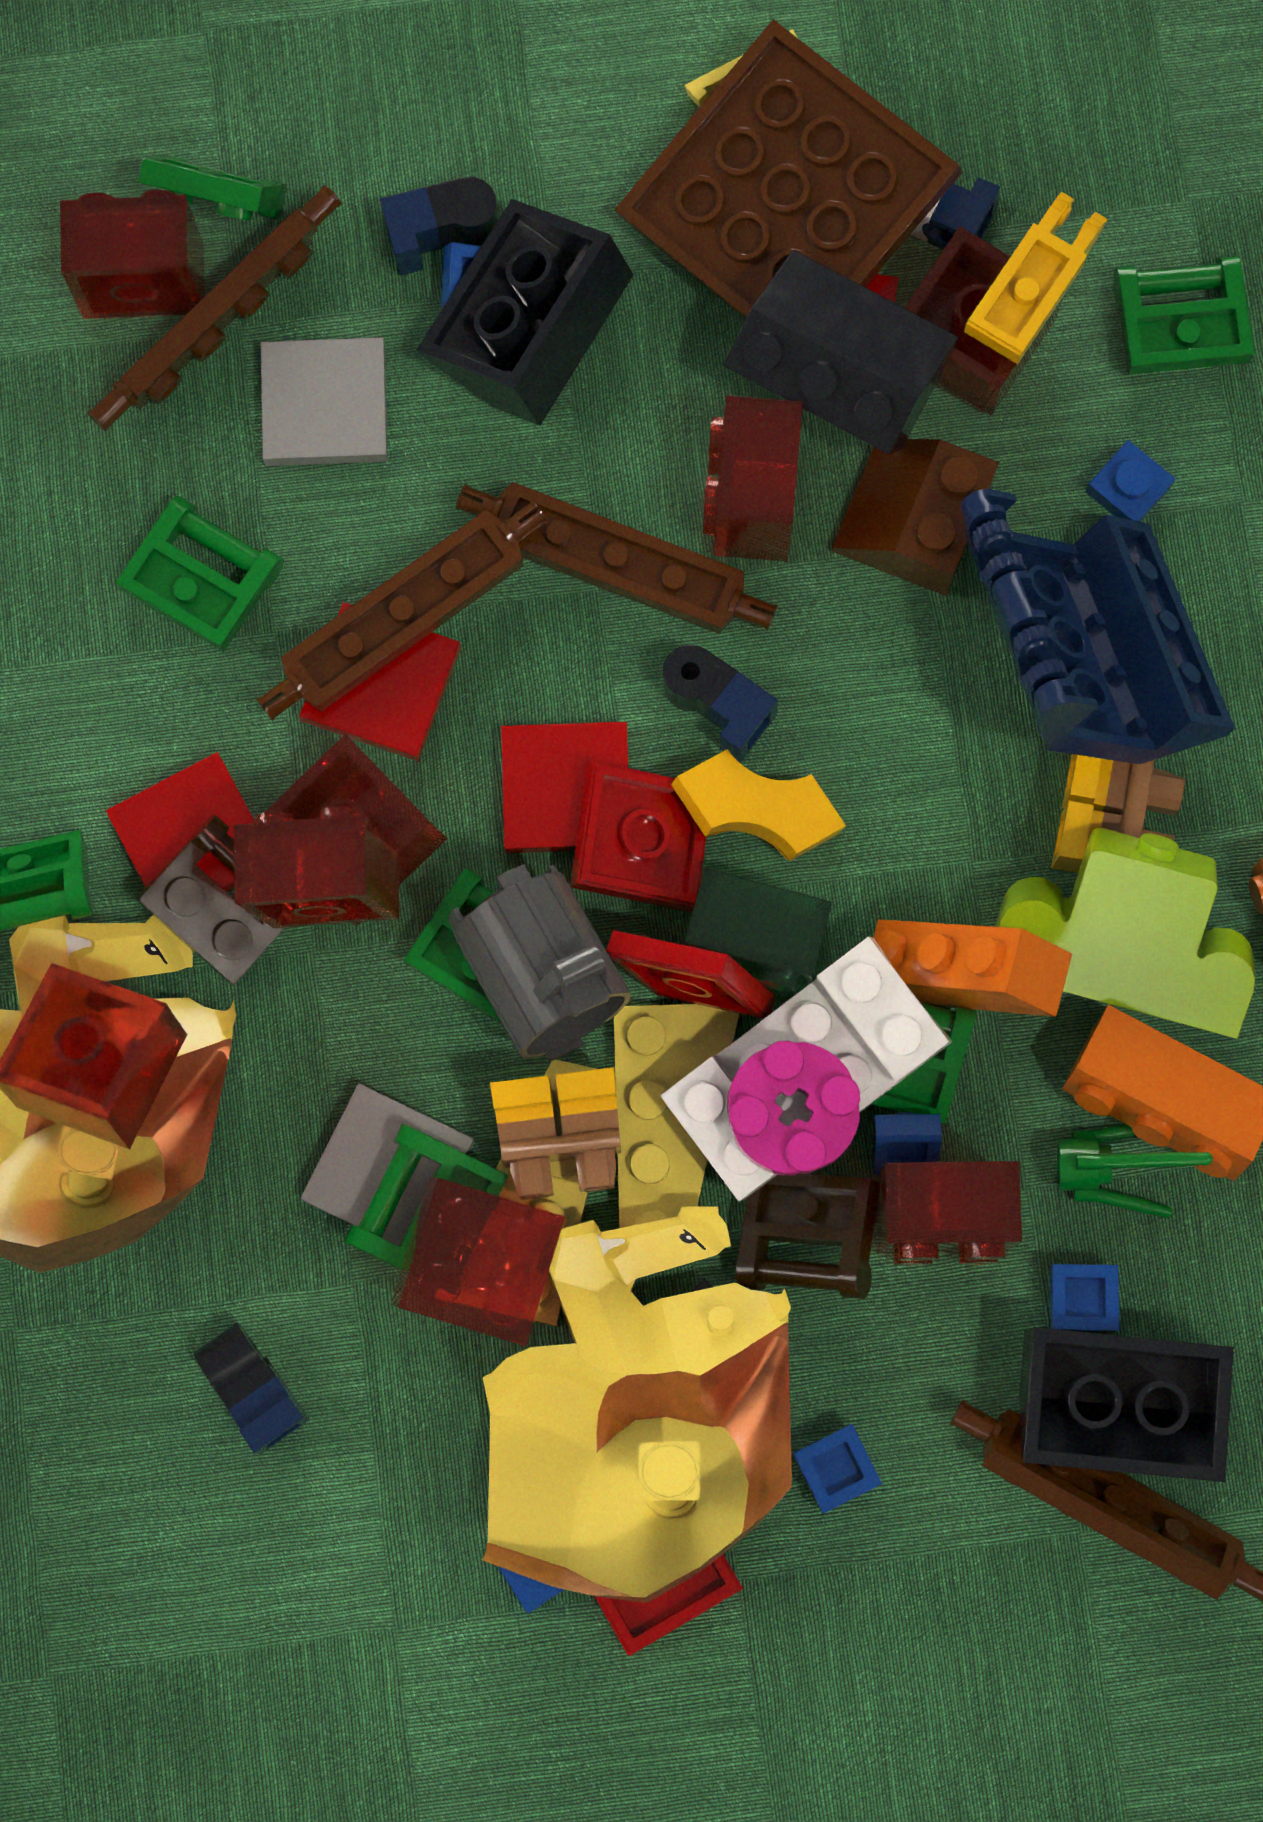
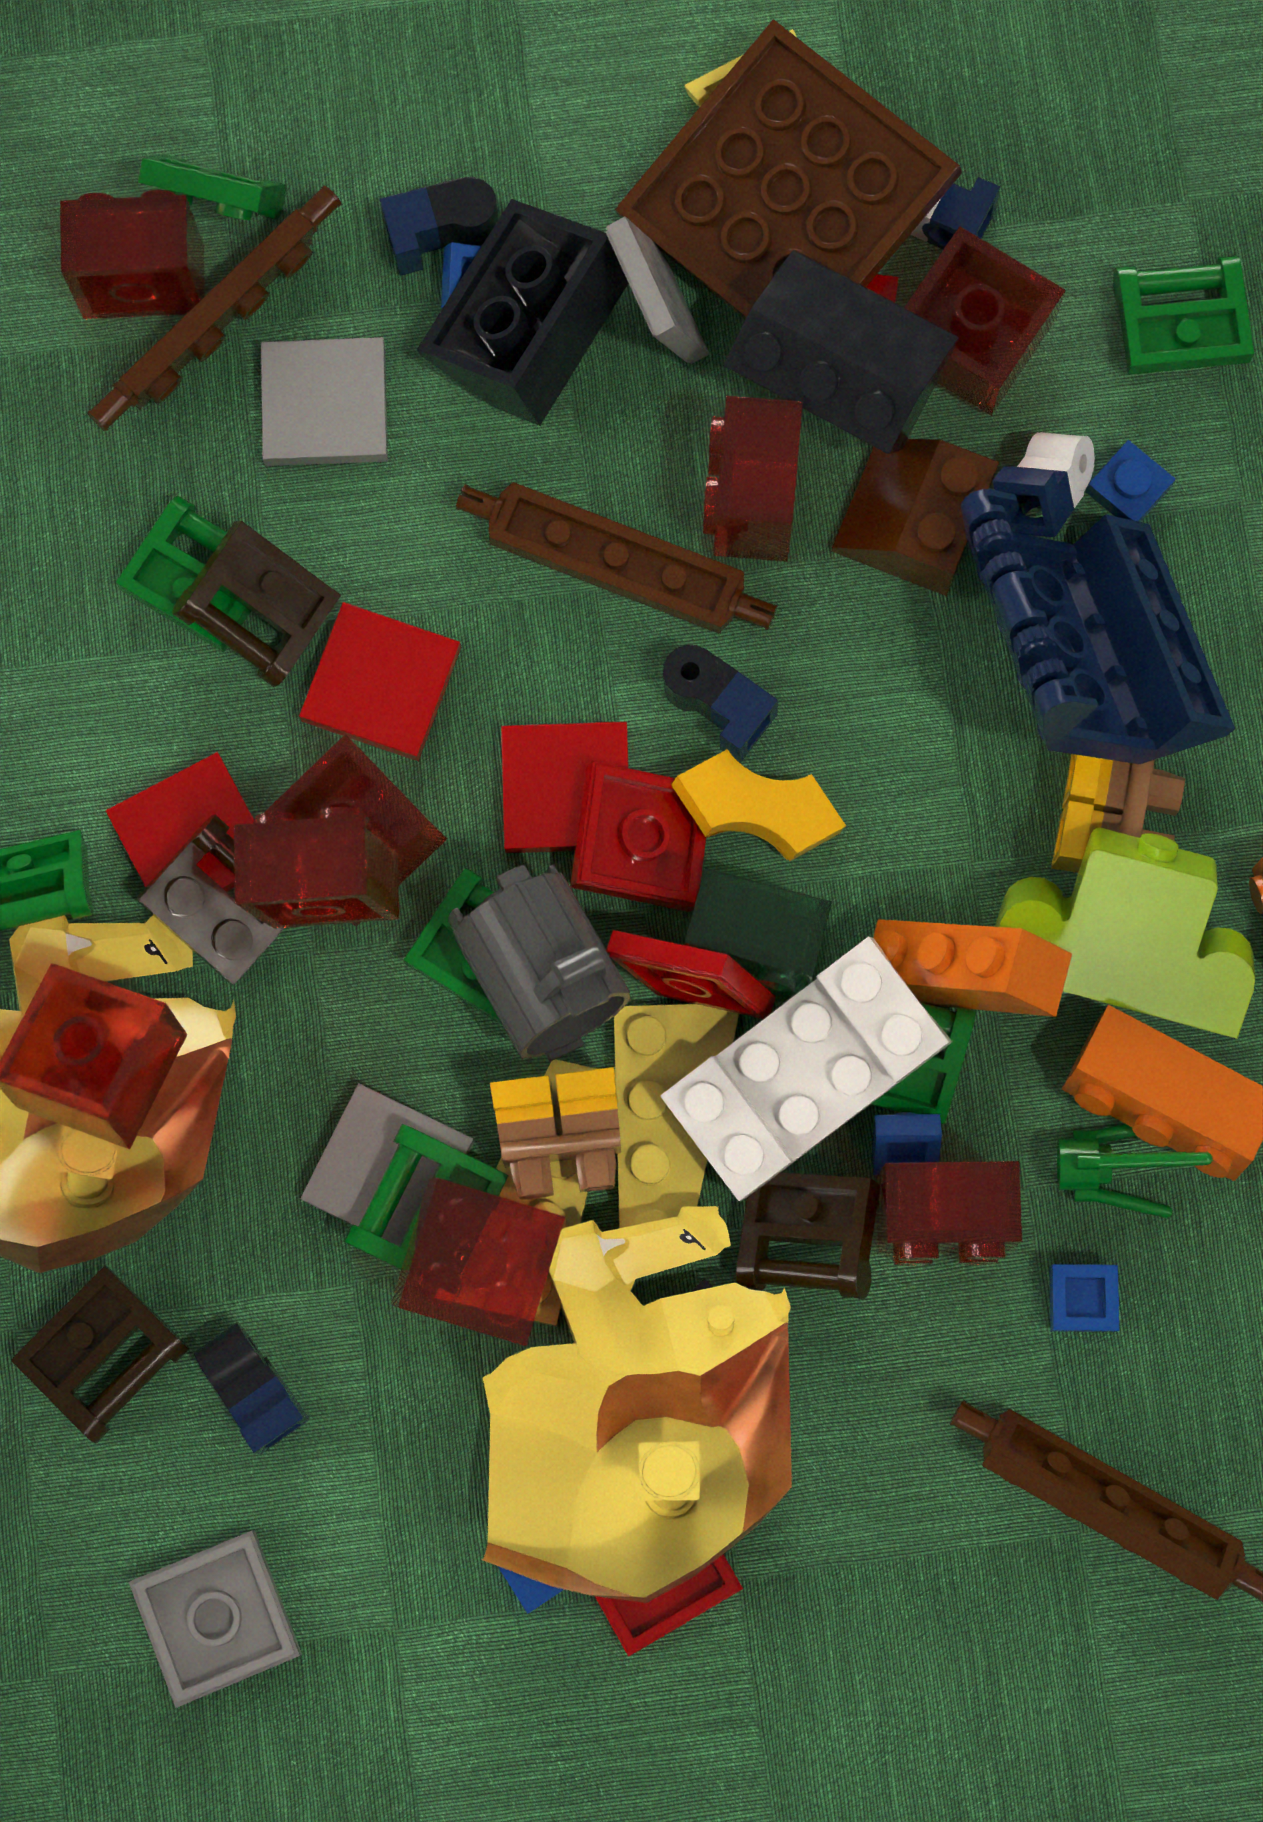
reddish brown plate [256,501,548,721] -> none
dark pink plate [727,1041,860,1175] -> none
blue plate [793,1424,882,1514] -> none
yellow hinge [964,192,1107,364] -> none
black slope [1019,1327,1234,1482] -> none
none -> dark brown plate [11,1266,190,1444]
none -> light grey tile [129,1530,302,1708]
none -> dark brown plate [172,521,341,687]
none -> light grey tile [606,216,710,364]
none -> leg [993,432,1095,538]

